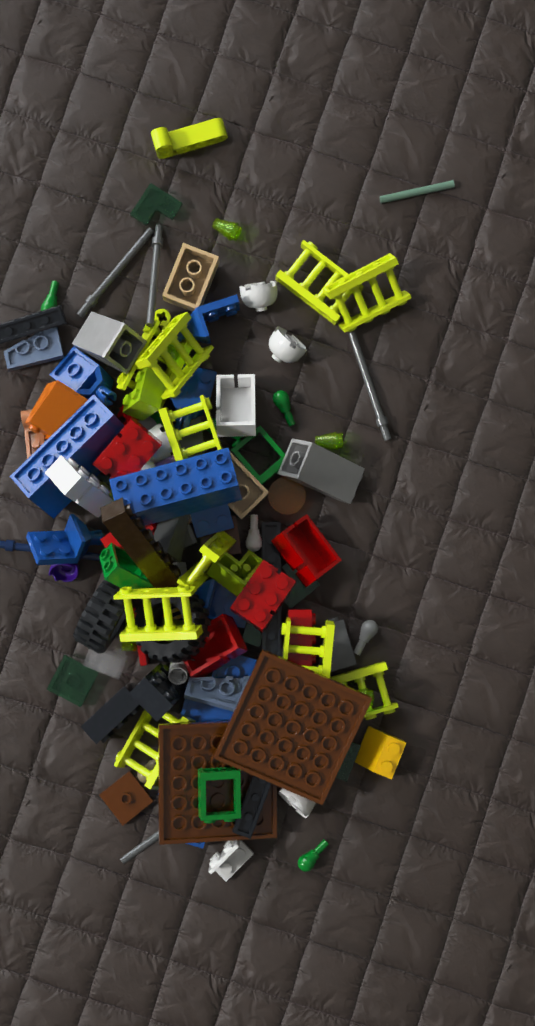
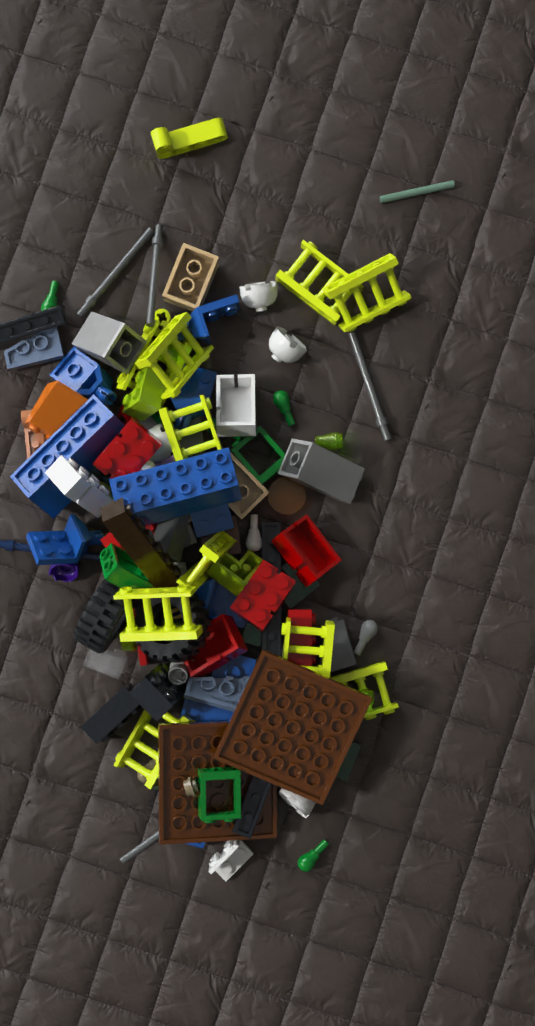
clear green plate [47,655,99,707] -> none
reddish brown plate [99,770,154,826] -> none
clear green plate [130,183,183,226] -> none
clear neon green cone [212,218,242,241] -> none
yellow slope [354,726,406,780] -> none
none -> dark tan plate [183,777,199,797]

